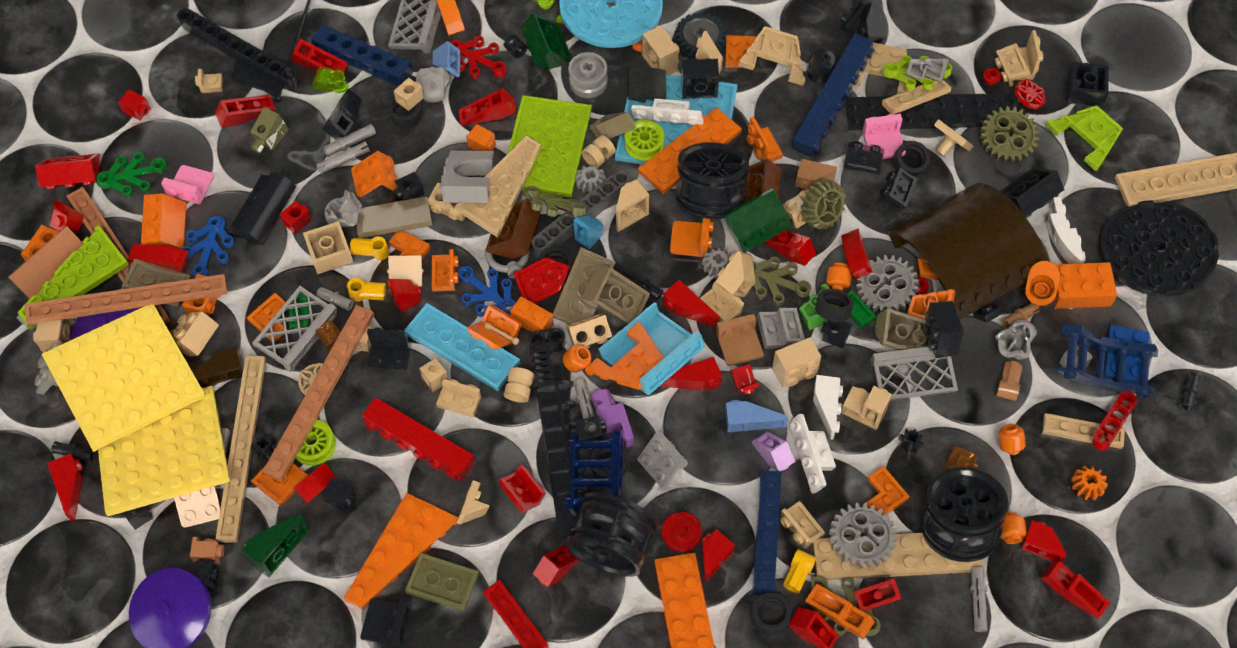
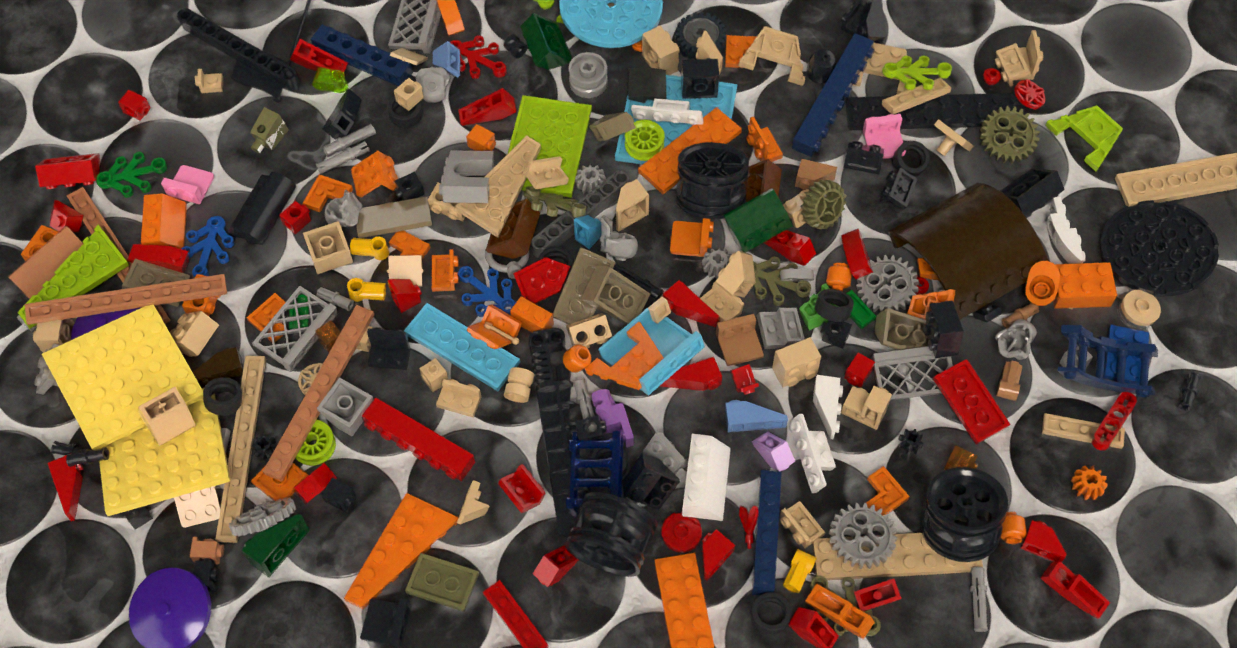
red slope [215,95,276,127] -> none
tan wheel [581,135,616,167] -> none
light grey slope [906,59,949,82] -> none
orange head [998,424,1026,455] -> none
black brick [1067,62,1109,107] -> none
none -> black pin [66,447,110,467]
none -> tan slope [138,387,196,446]
none -> black tyre [203,377,242,415]
none -> light grey gear [229,498,296,536]
none -> orange plate [303,174,353,212]
none -> light grey slope [317,377,373,436]
none -> tan piece [390,48,428,65]
none -> tan bracket [525,157,569,189]
none -> light grey head [600,215,638,261]
none -> black slope [622,452,680,510]
none -> tan plate [648,297,671,324]
none -> white slope [682,434,731,521]
none -> red piece [739,506,758,549]
none -> light grey beam [780,269,814,282]
none -> red brick [844,352,875,388]
none -> red plate [933,359,1011,445]
none -> tan piece [1118,290,1161,330]

